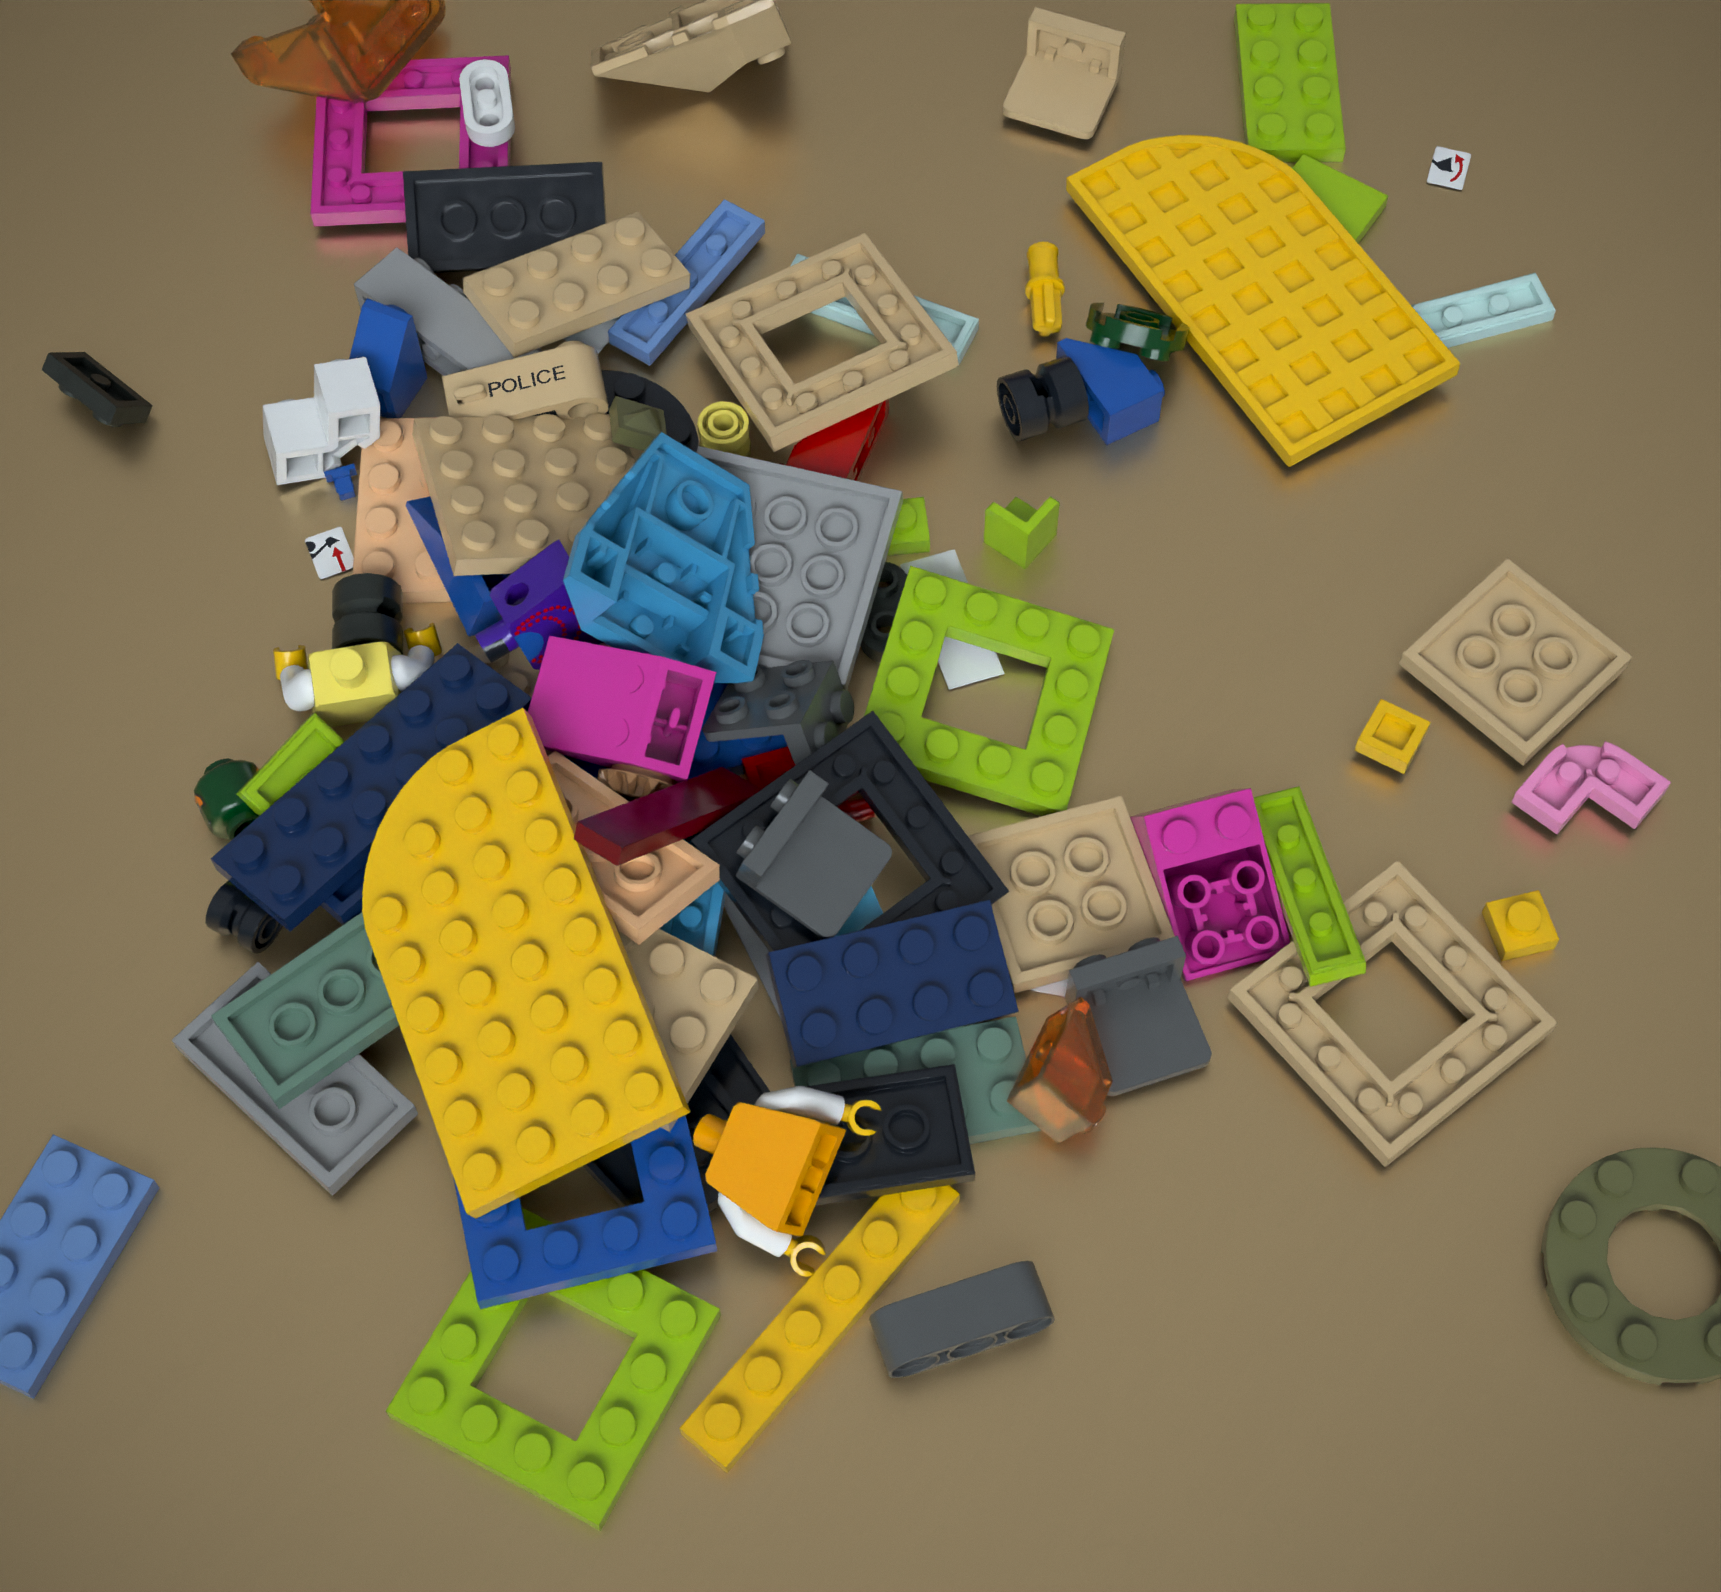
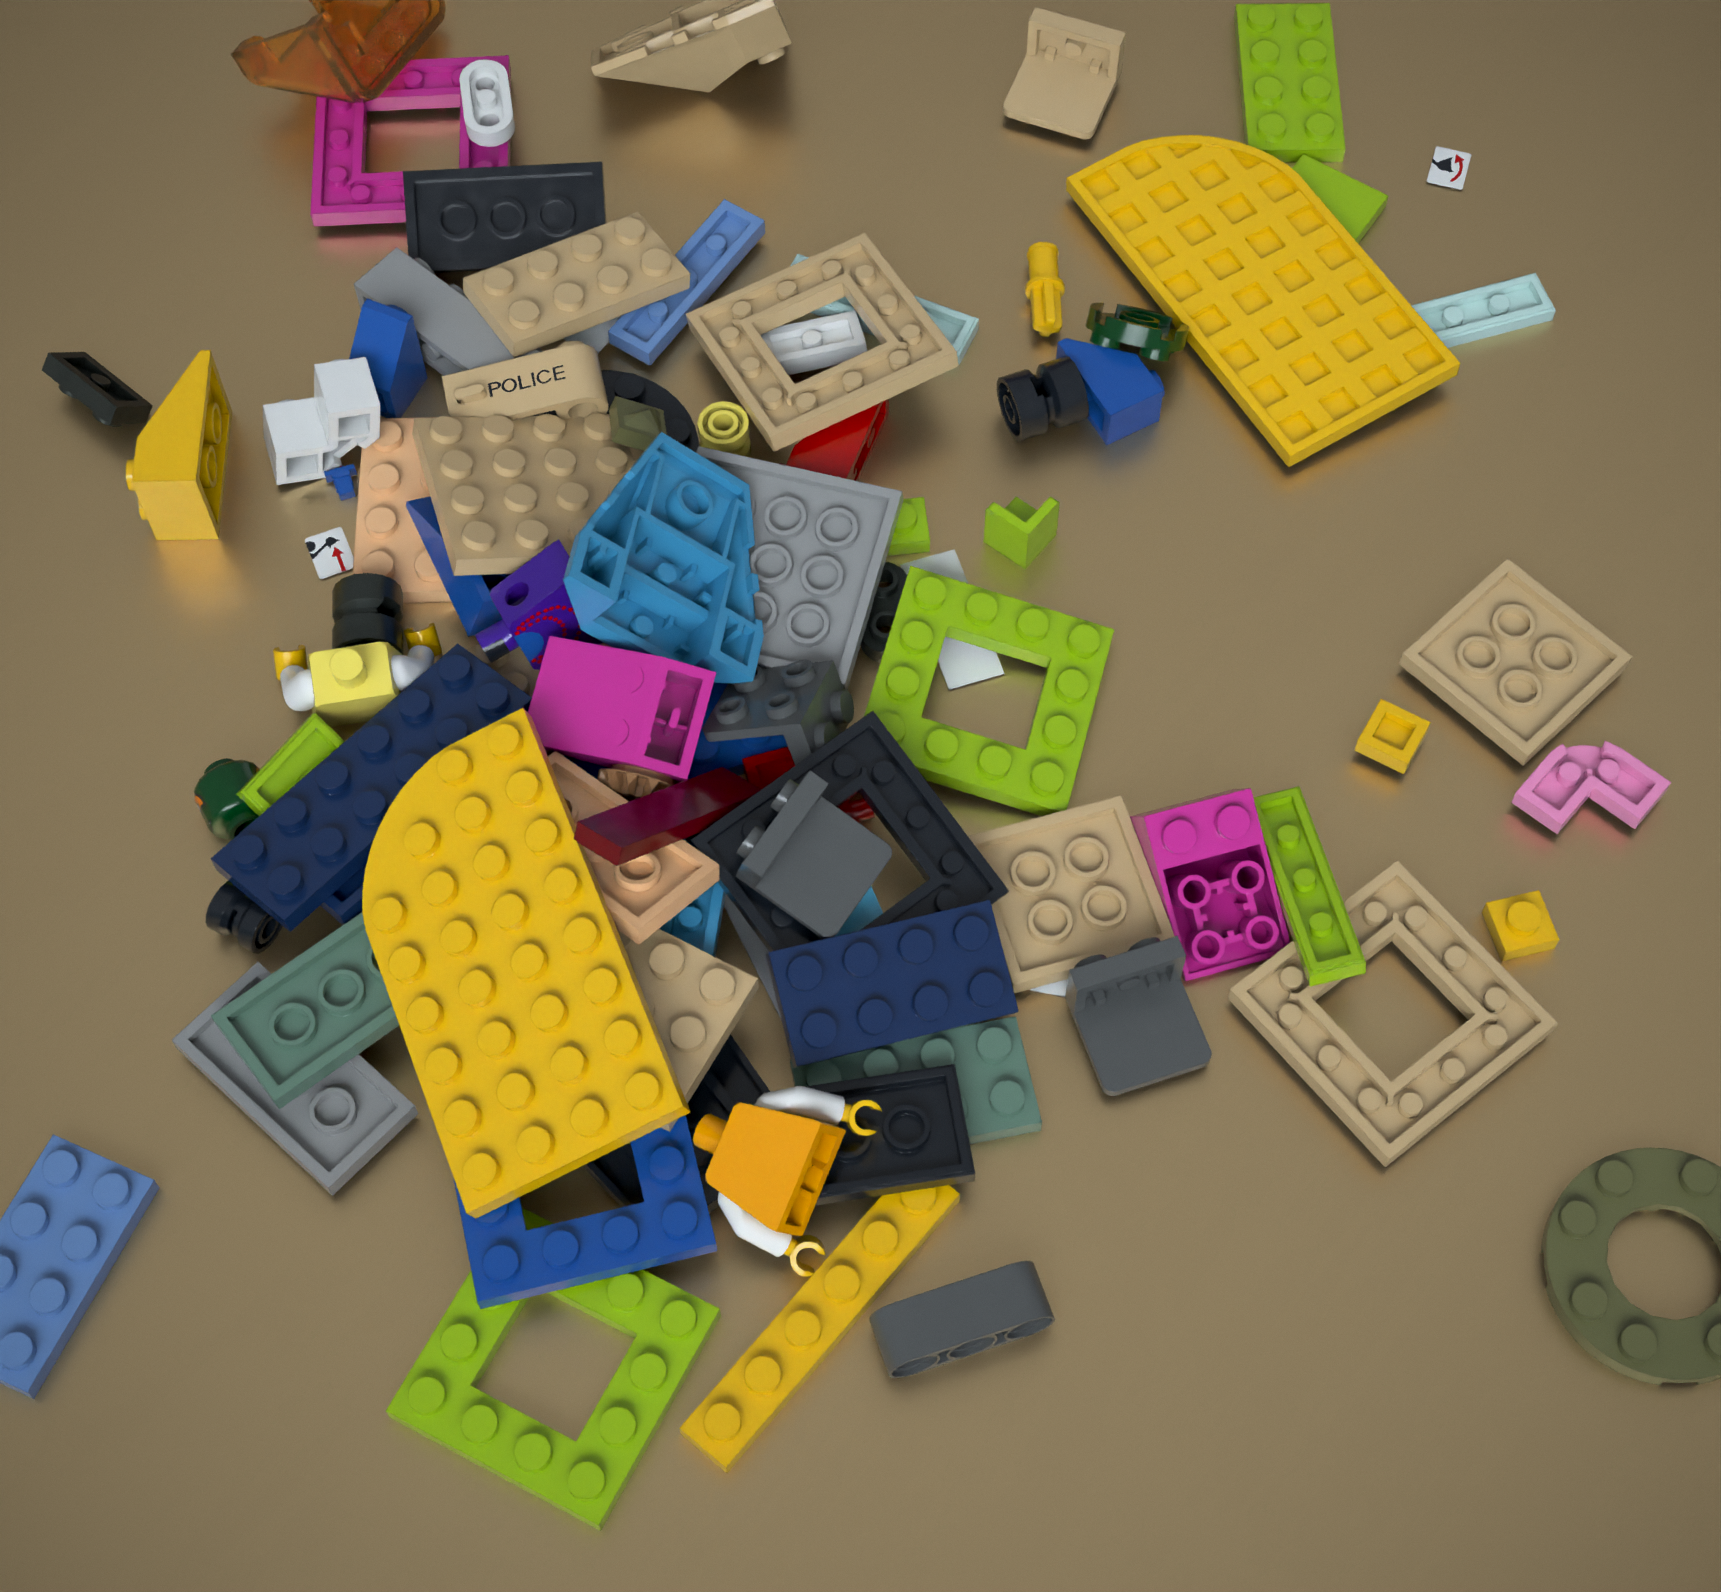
clear orange slope [1006,997,1113,1144] -> none
none -> yellow slope [126,350,232,540]
none -> white plate [760,310,867,375]

